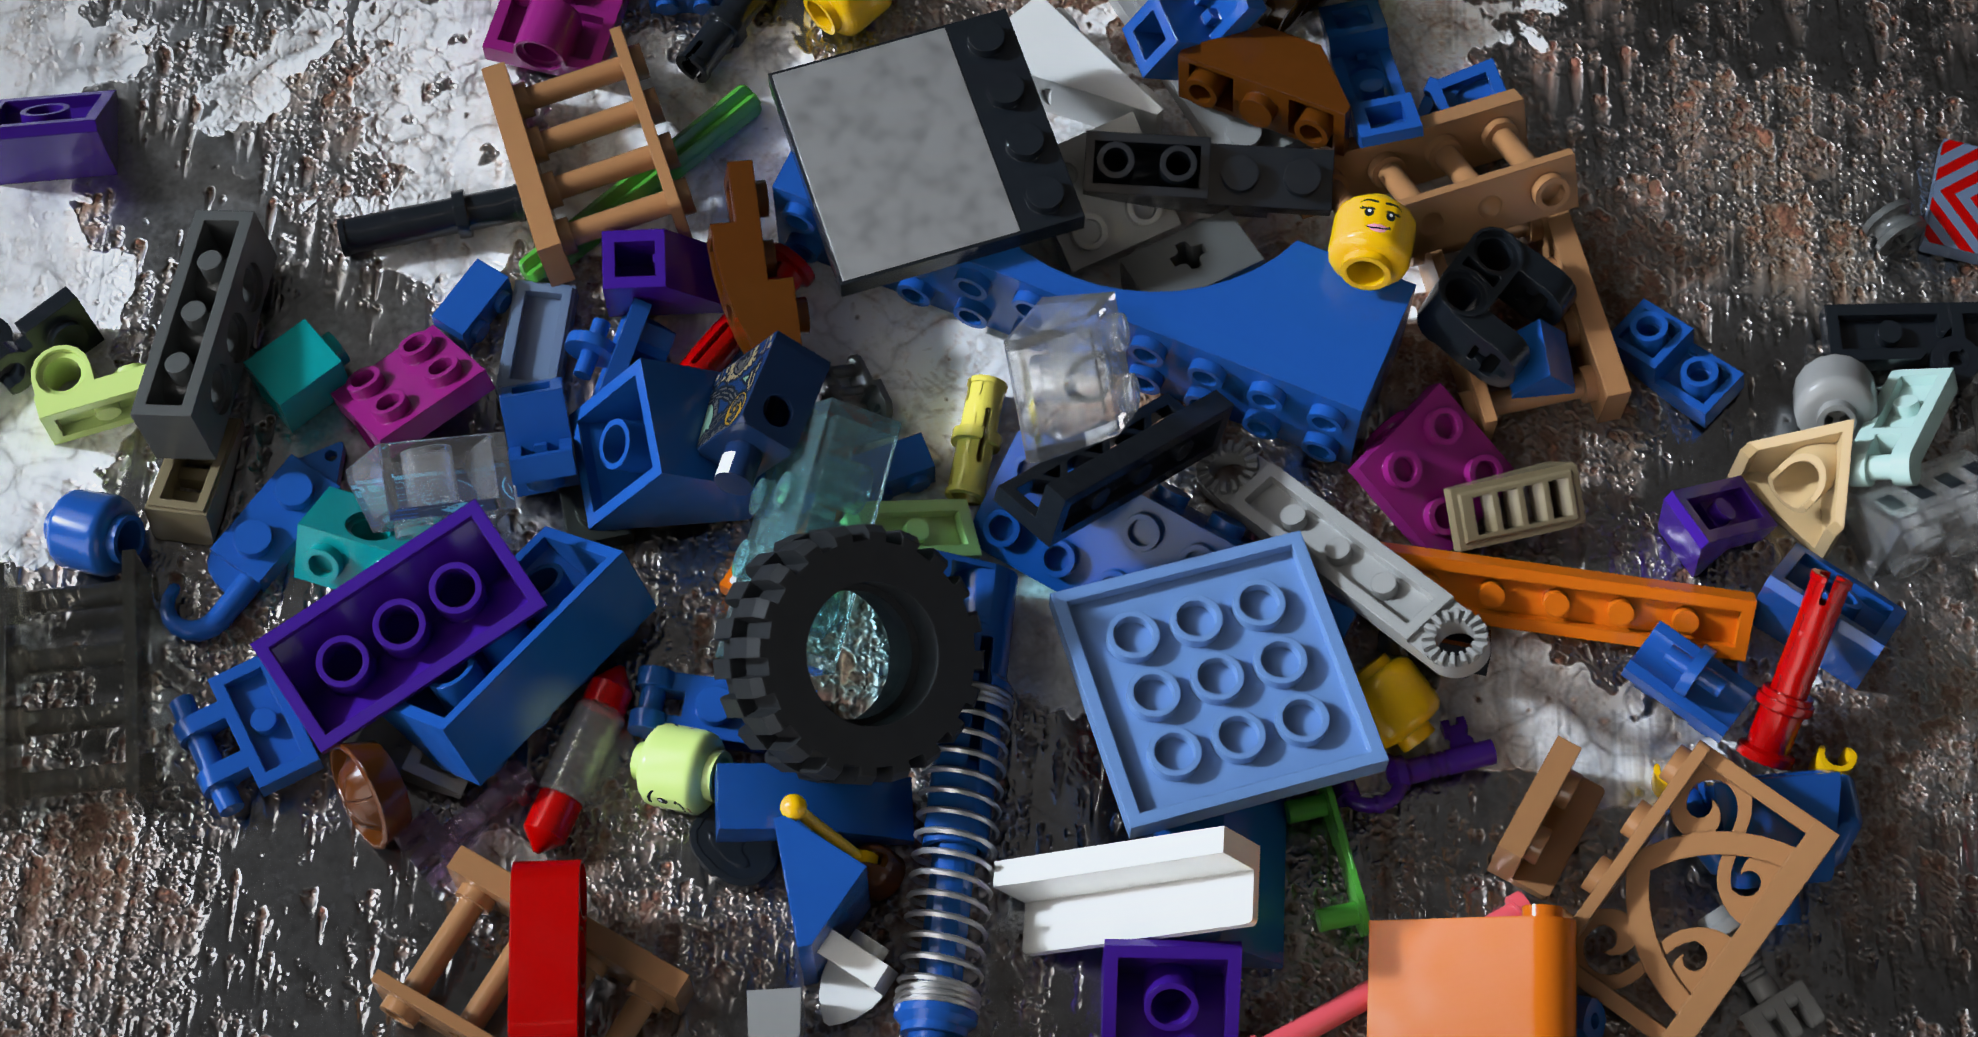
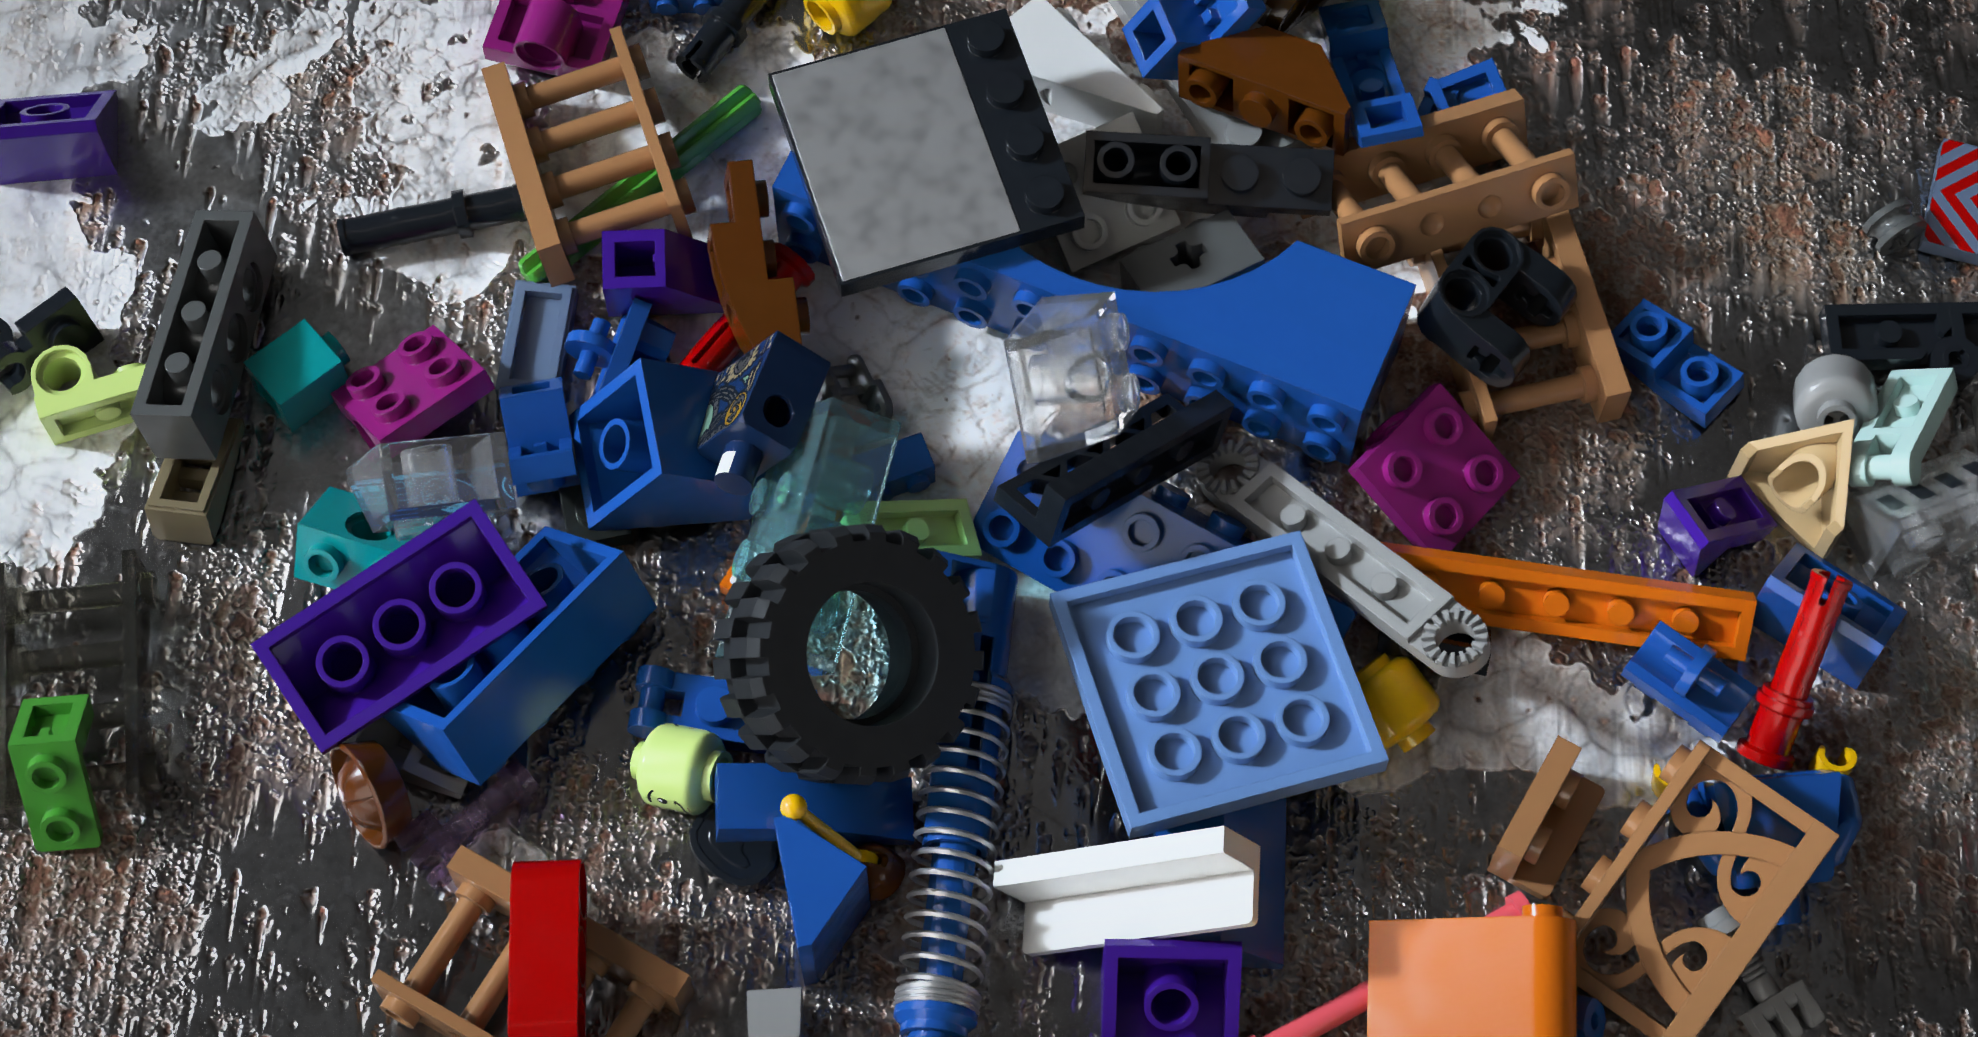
blue head [43,489,145,577] -> none
blue plate [159,442,346,642] -> none
blue plate [169,656,324,817] -> none
blue piece [431,258,513,352] -> none
piece [523,665,633,854] -> none
white plate [817,929,899,1026] -> none
light yellow pin [944,374,1008,506] -> none
bright green piece [1284,785,1370,937] -> none
yellow head [1328,193,1416,291] -> none
dark purple piece [1332,716,1497,814] -> none
dark tan slope [1443,461,1586,552] -> none
blue slope [1509,319,1576,399] -> none
none -> bright green bracket [7,694,103,852]

